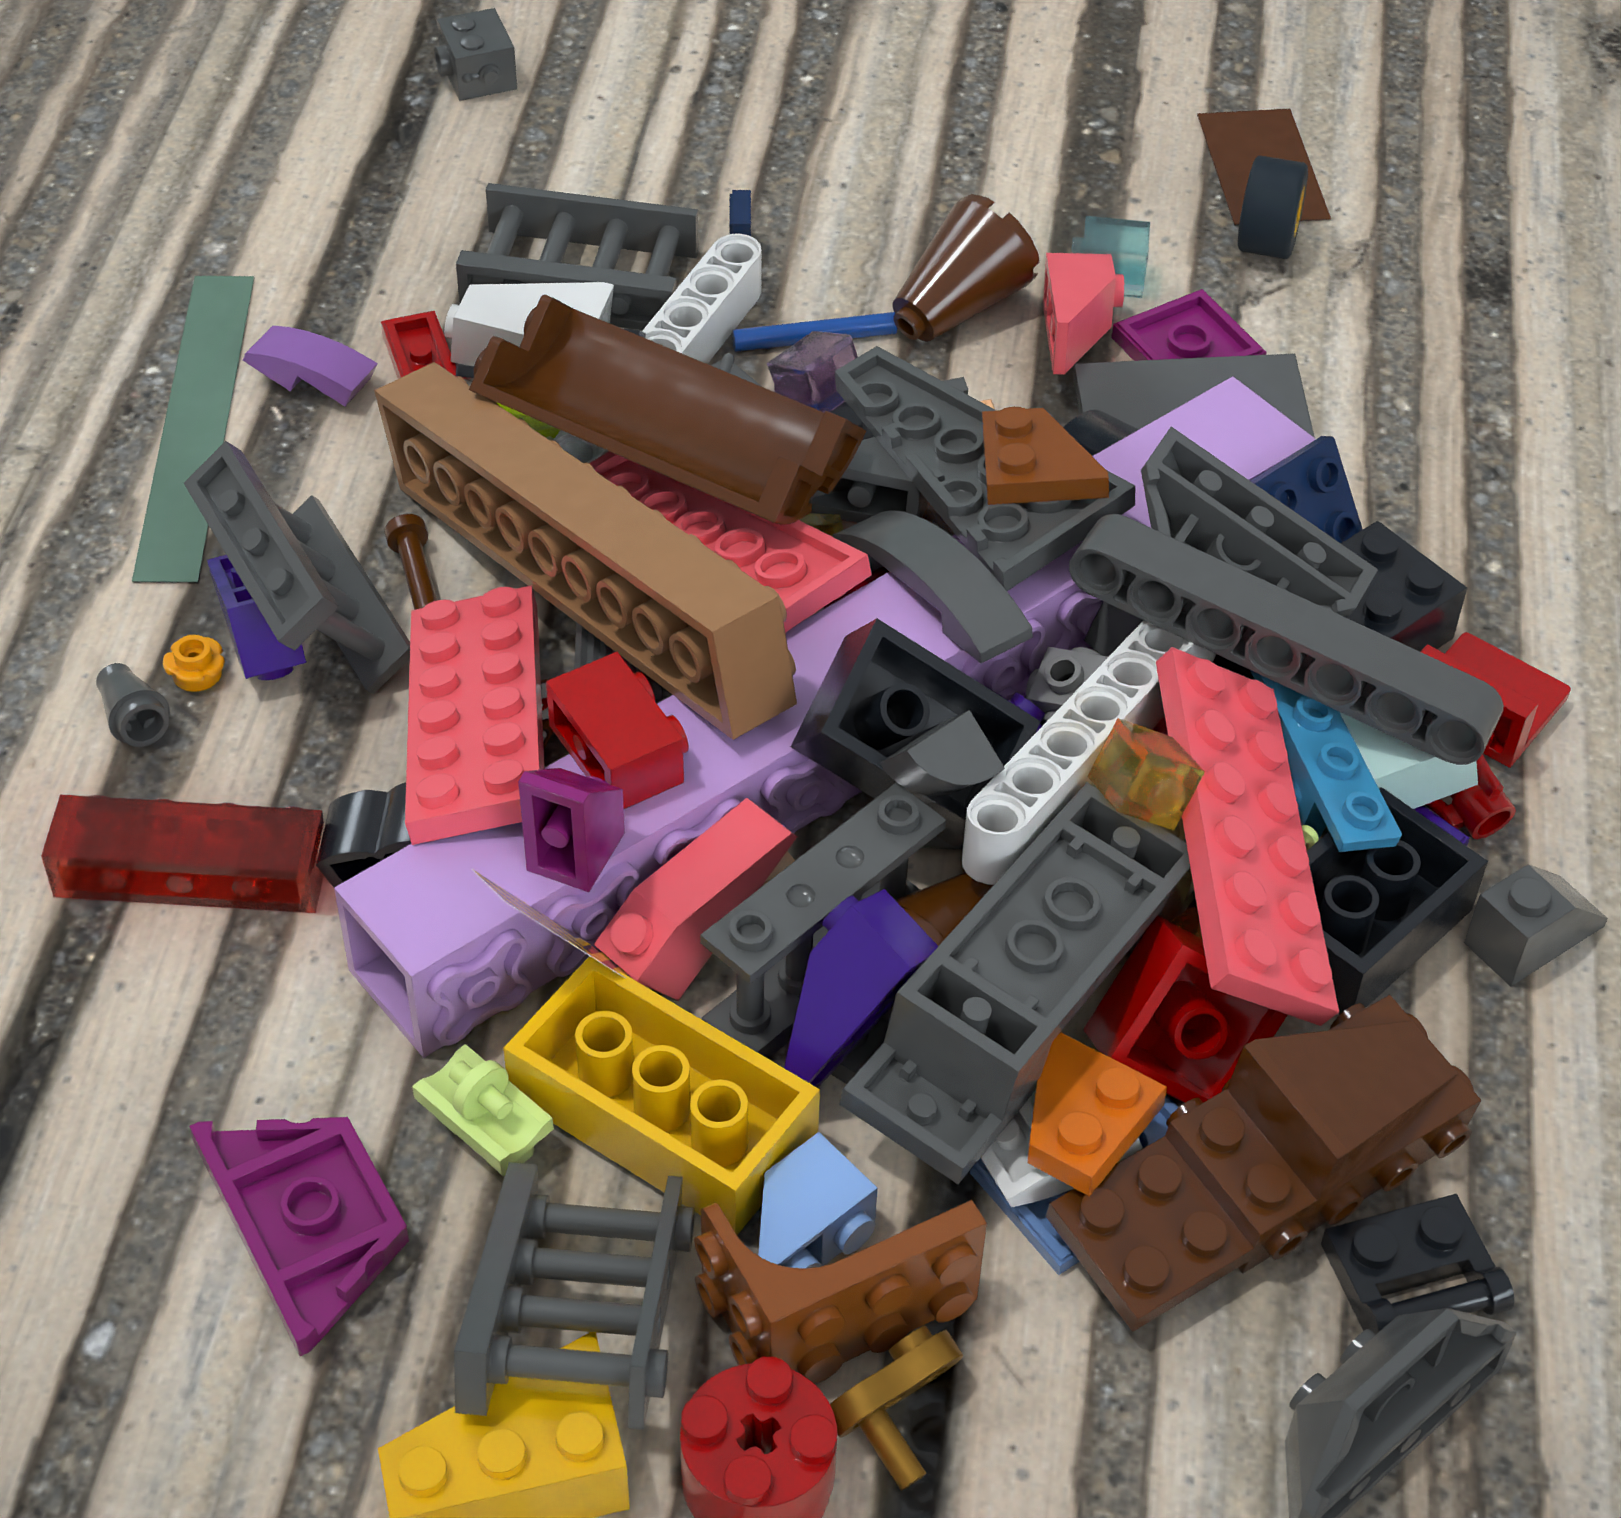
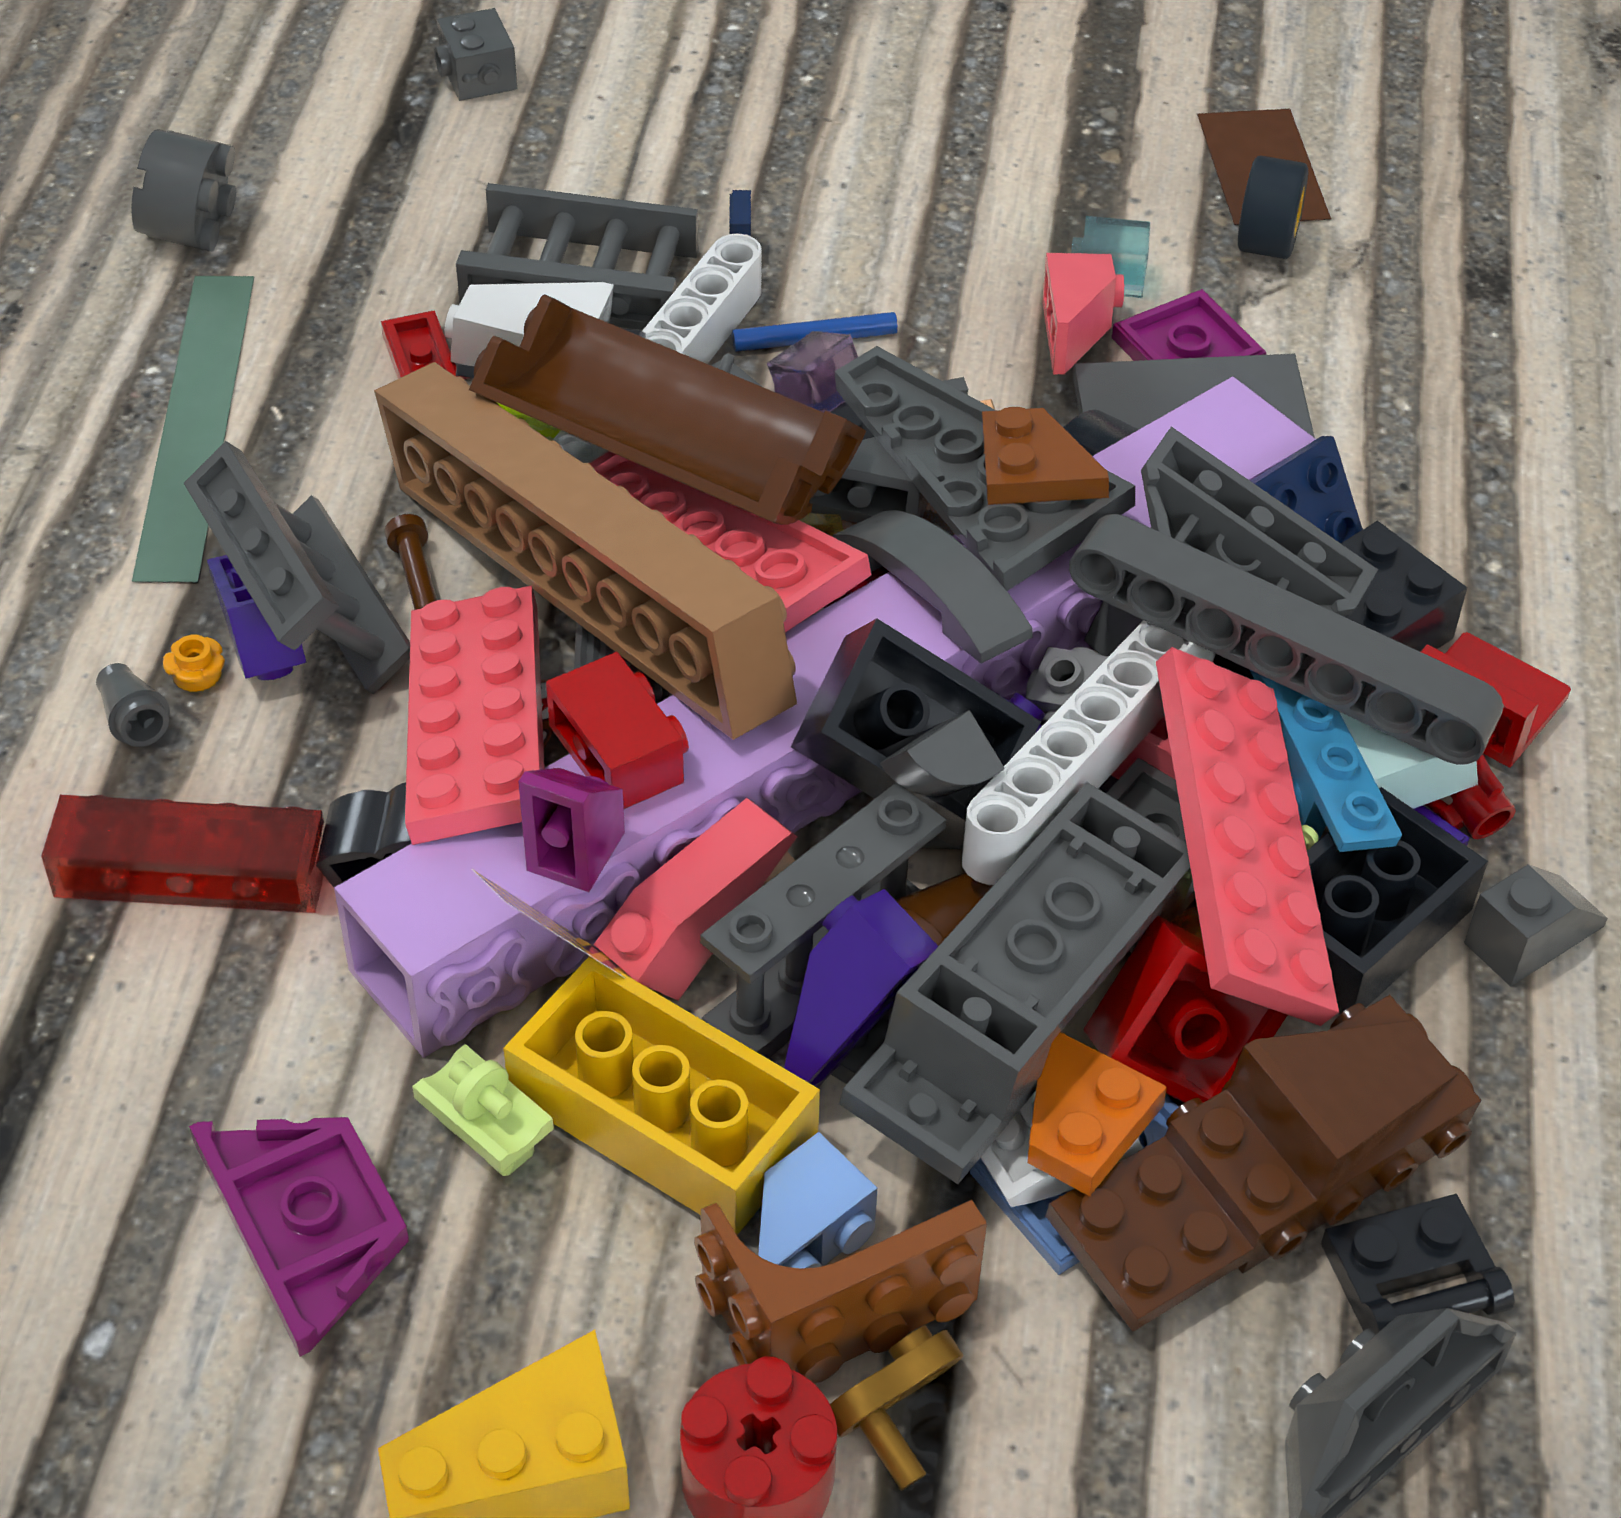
medium lavender slope [242,325,378,406] -> none
dark grey fence [454,1162,695,1430] -> none
reddish brown cone [892,194,1040,342] -> none
clear yellow brick [1087,718,1205,831] -> none
none -> dark grey brick [131,129,236,252]

